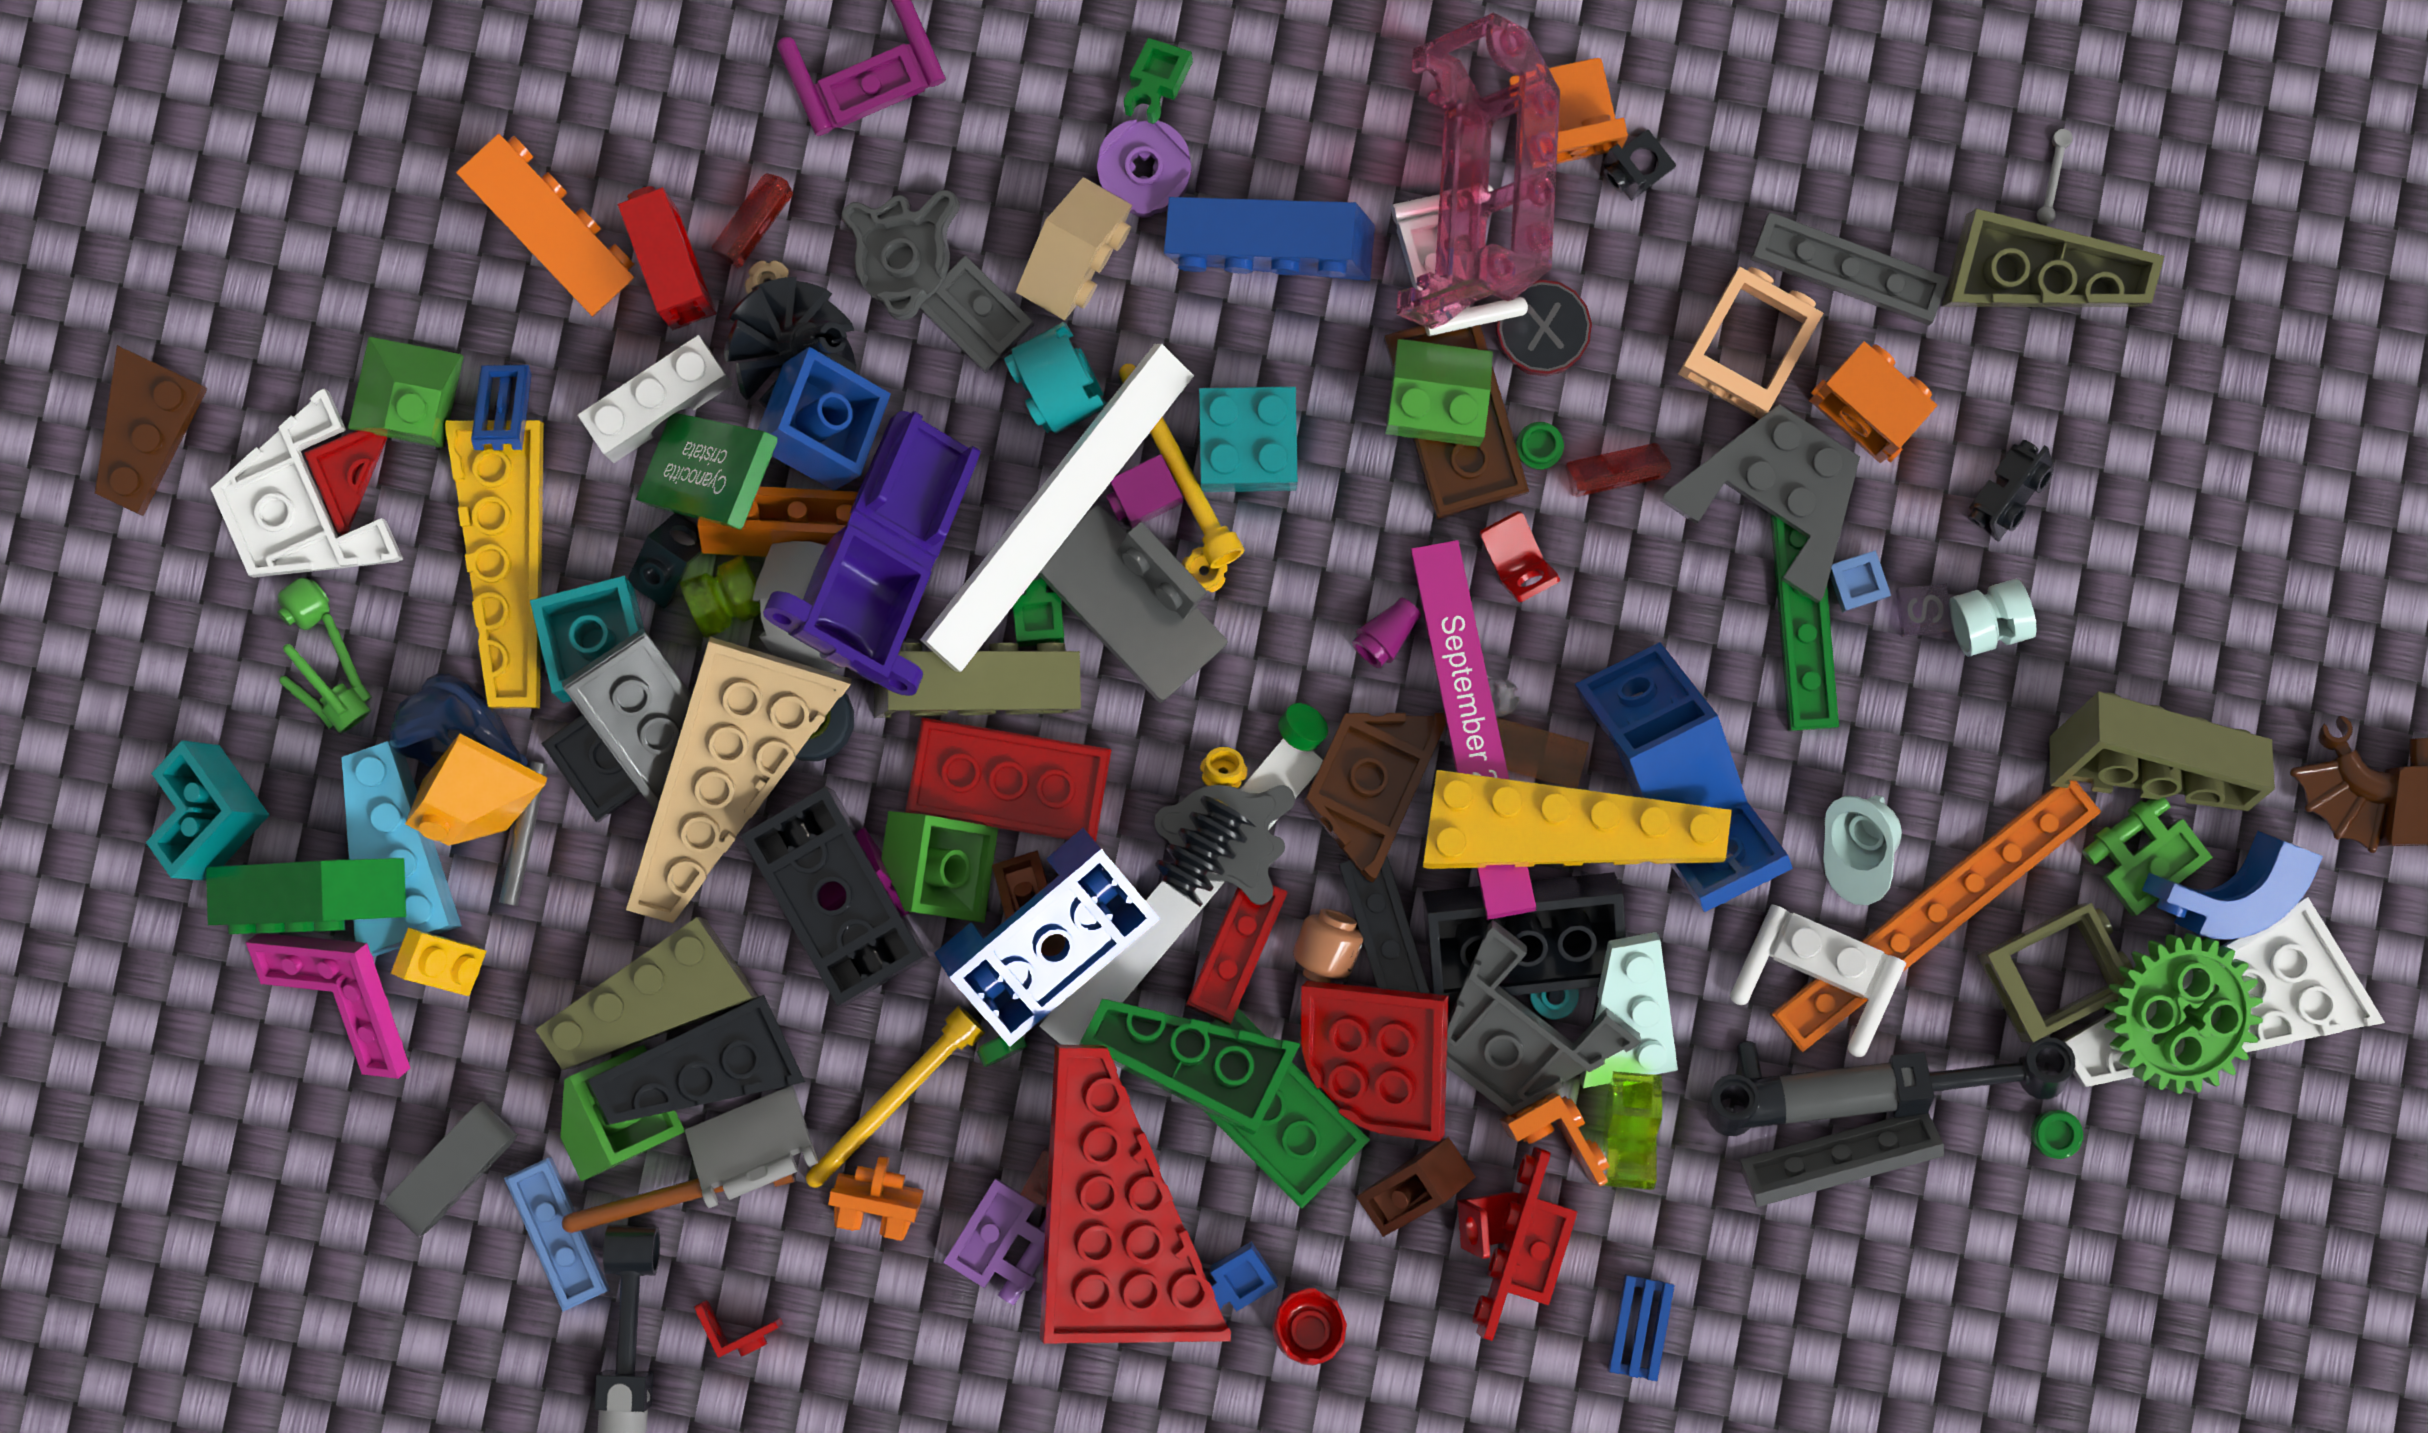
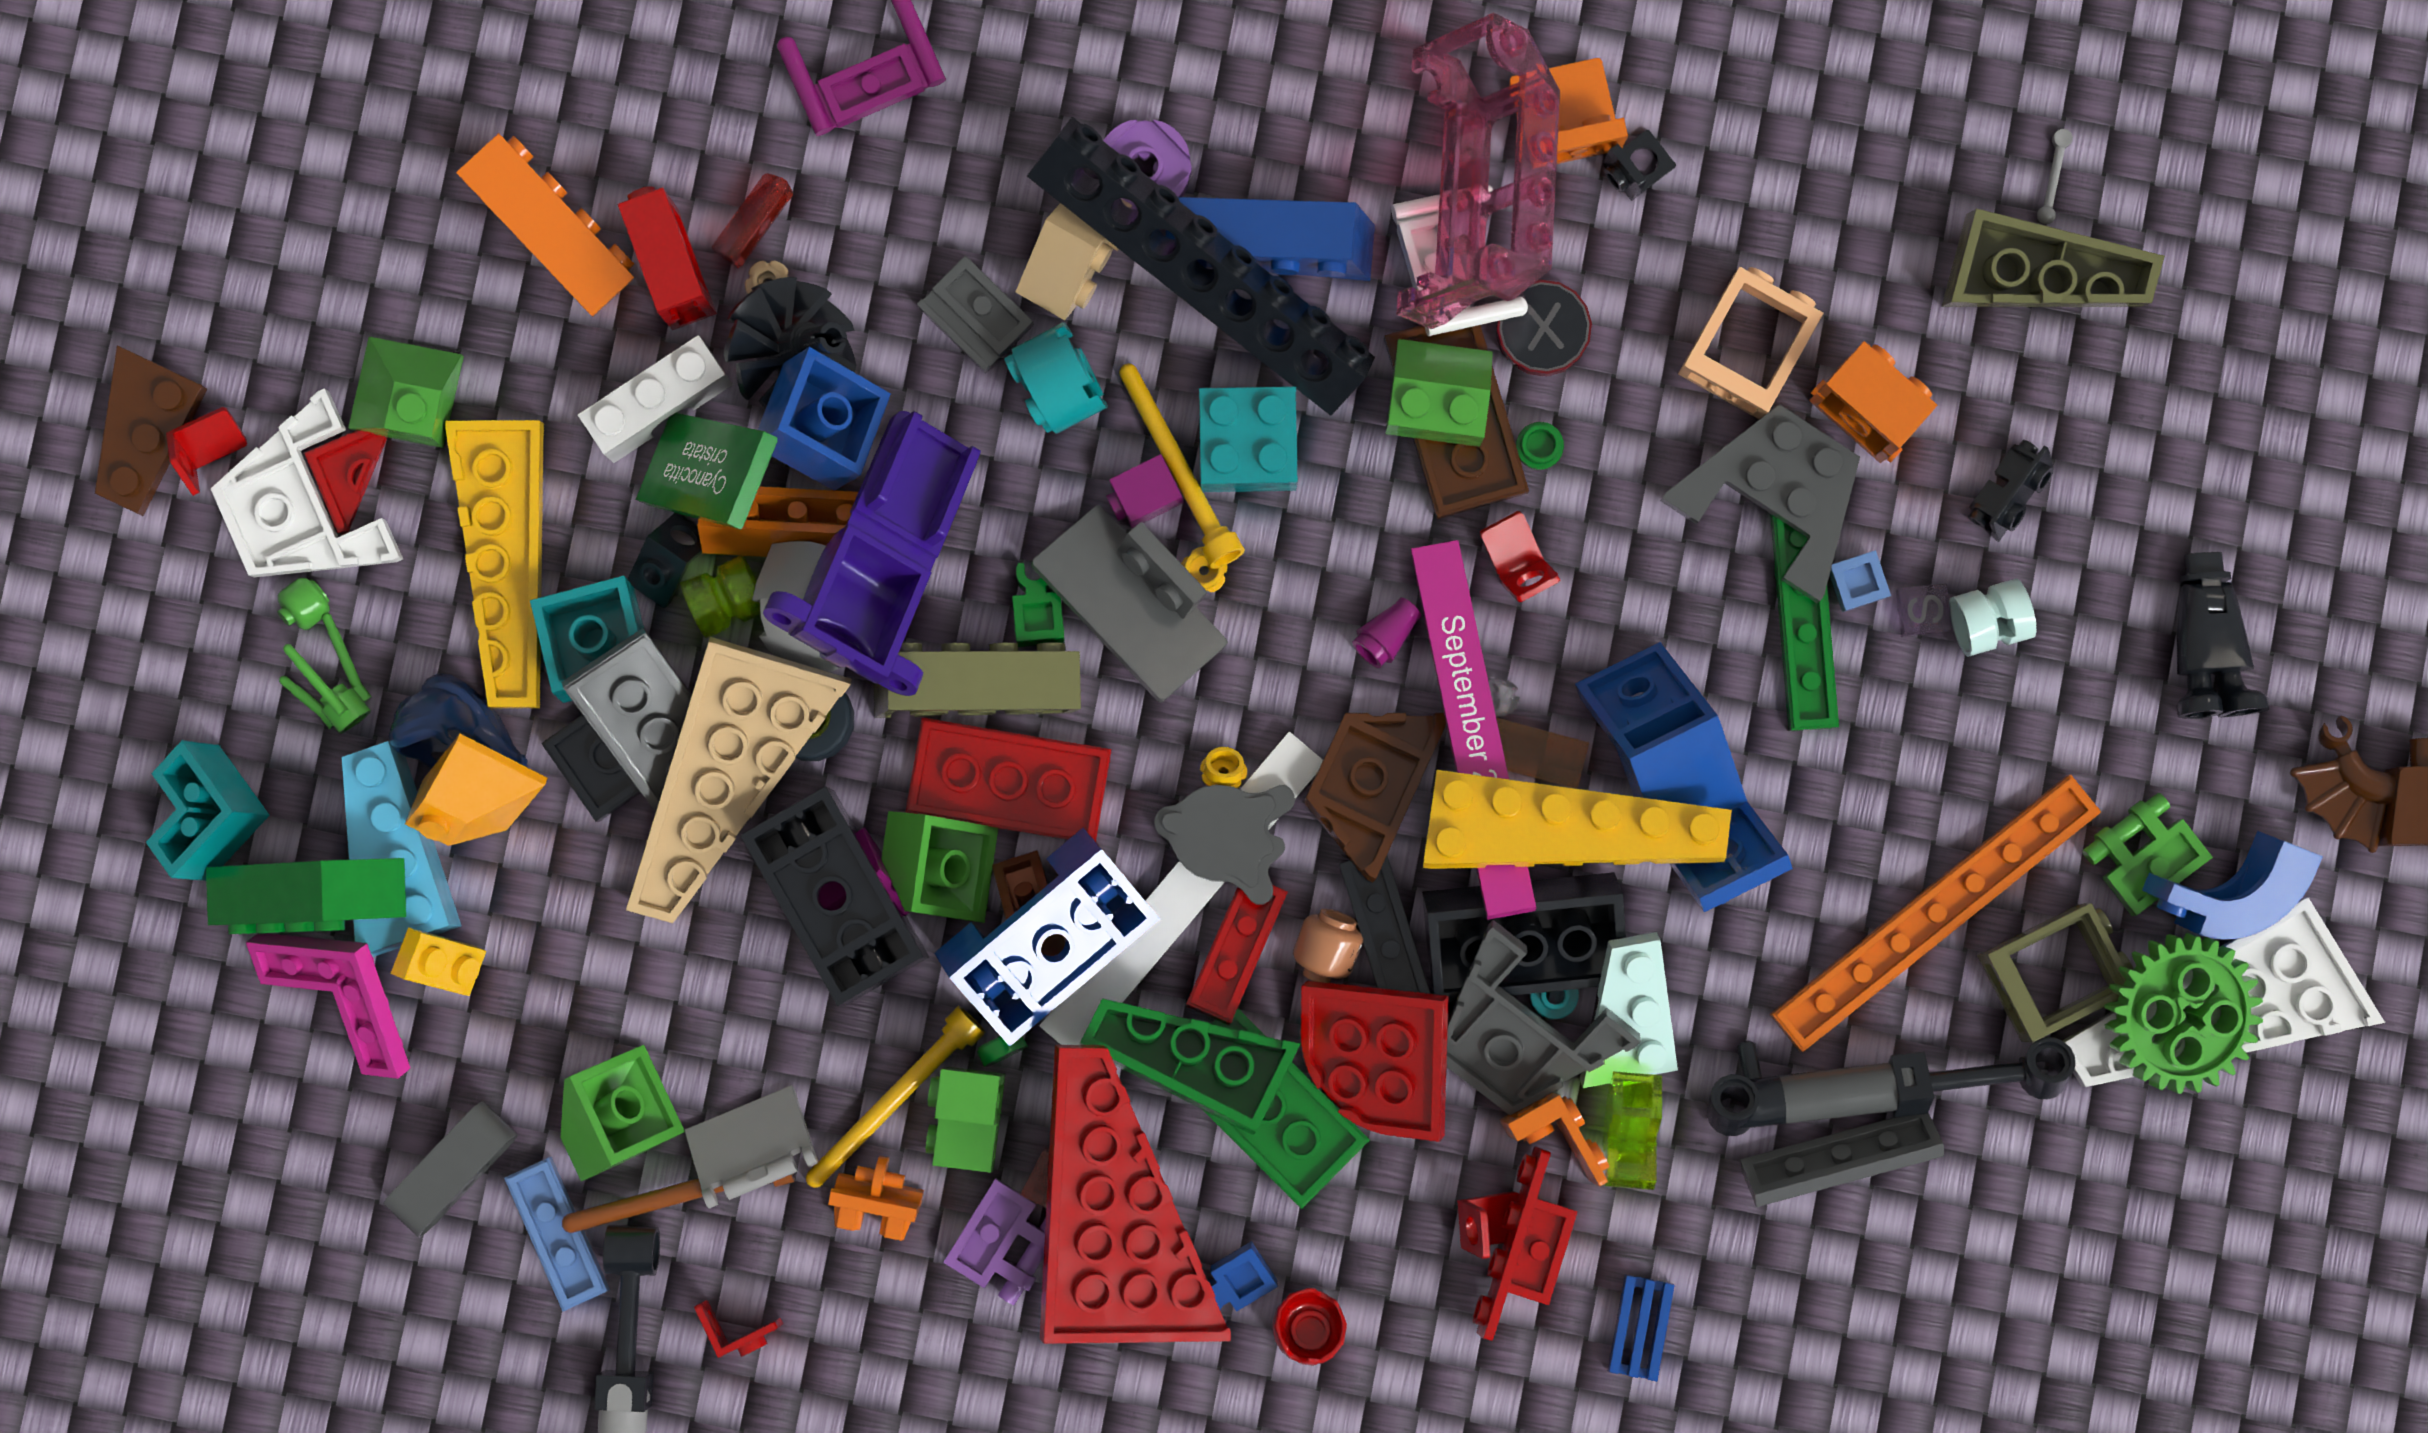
blue tile [471,365,532,450] -> none
flat silver bar [499,761,548,906] -> none
olive wedge [535,917,759,1070] -> none
black wing [585,995,805,1125] -> none
dark grey tile [841,190,960,321] -> none
white tile [920,344,1194,672] -> none
green plate [1124,38,1193,124] -> none
black piece [1155,796,1256,907] -> none
green tile [1278,703,1328,752] -> none
copper slope [1356,1137,1476,1237] -> none
clear red slope [1566,443,1671,498] -> none
white plate [1730,904,1906,1057] -> none
dark grey plate [1750,212,1949,325] -> none
light aqua piece [1823,795,1902,905] -> none
green tile [2031,1110,2083,1159] -> none
olive wedge [2049,691,2275,811] -> none
none -> red bracket [166,407,247,496]
none -> bright green brick [926,1067,1006,1173]
none -> black brick [1027,117,1375,416]
none -> black piece [2177,552,2270,719]

